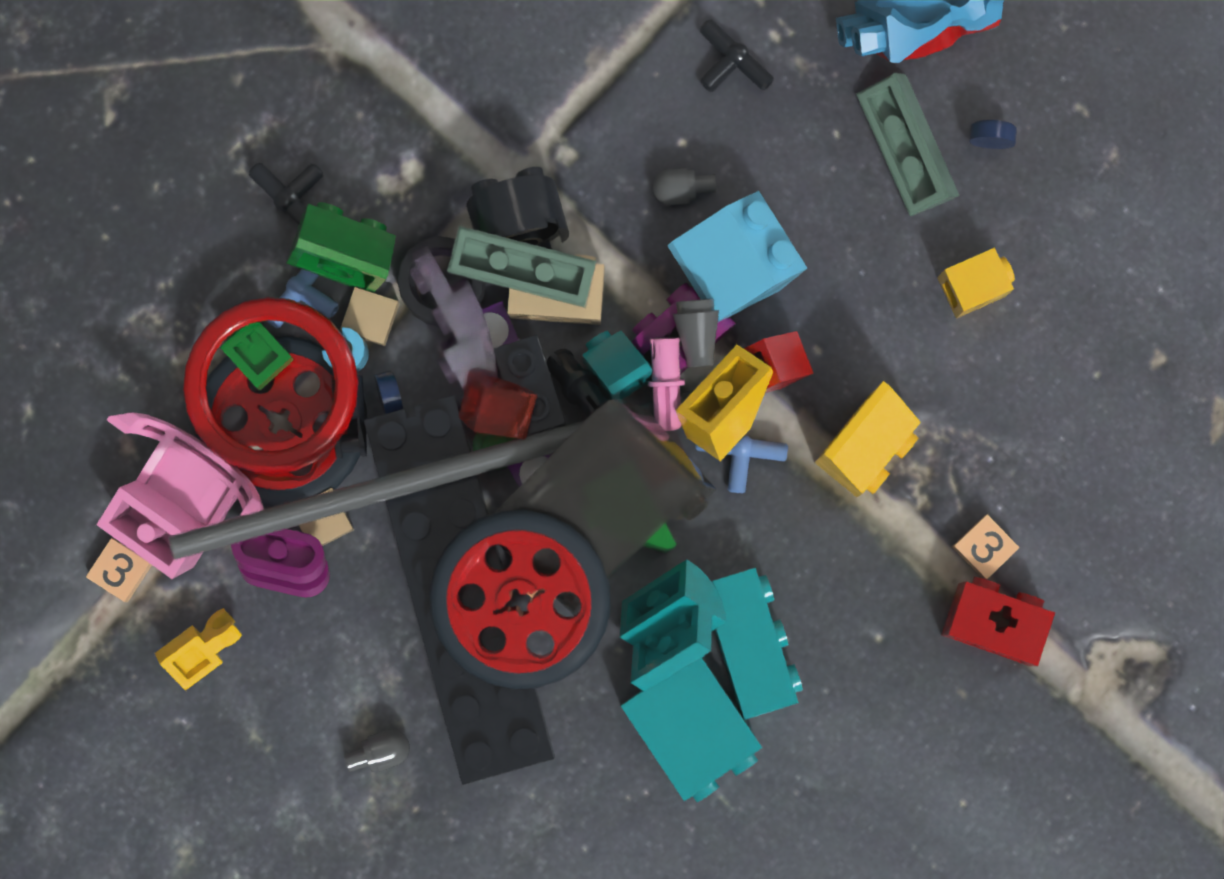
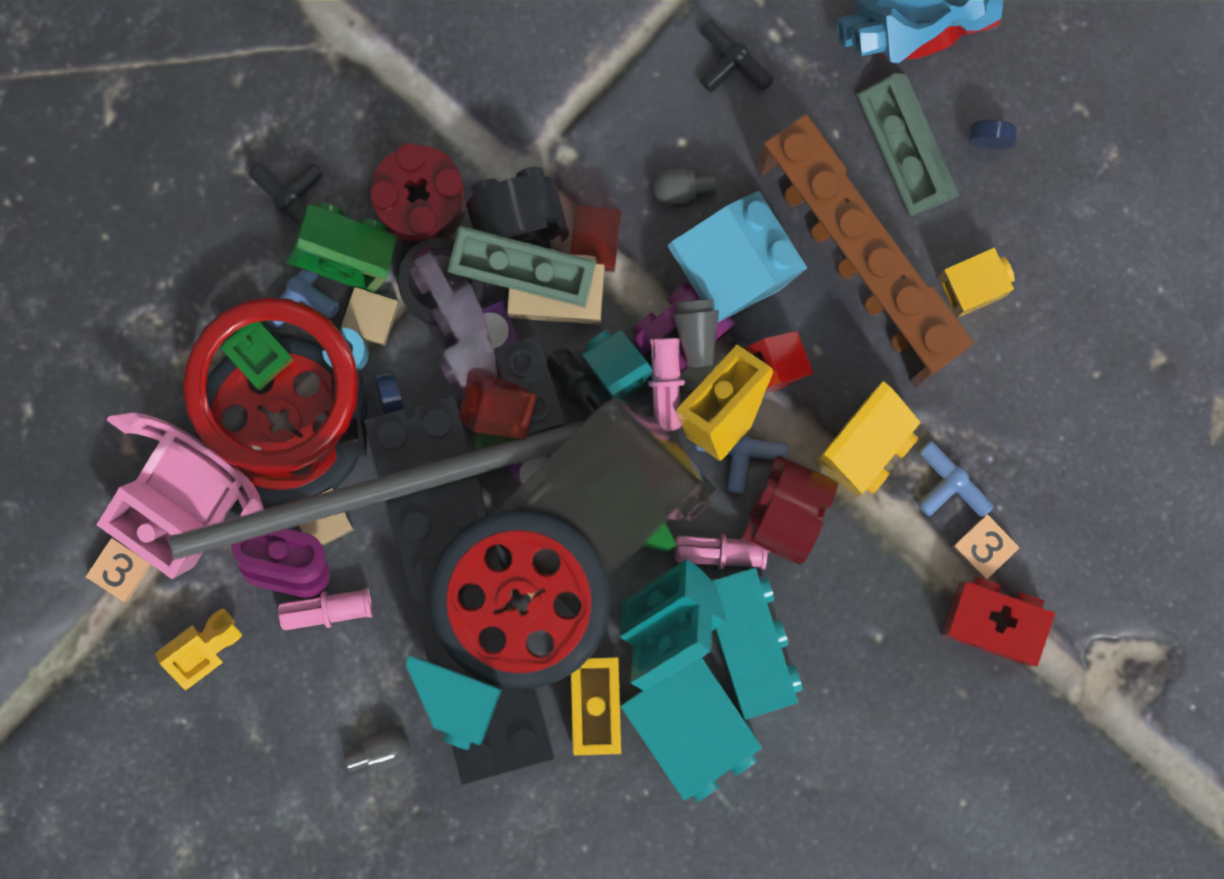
none -> bright pink axle [278,588,373,630]
none -> dark red brick [370,143,466,246]
none -> teal slope [406,656,502,750]
none -> clear red brick [571,205,621,273]
none -> yellow brick [571,658,621,755]
none -> bright pink axle [674,533,768,570]
none -> dark red brick [741,455,839,565]
none -> dark orange window [756,114,975,388]
none -> medium blue piece [918,441,993,517]

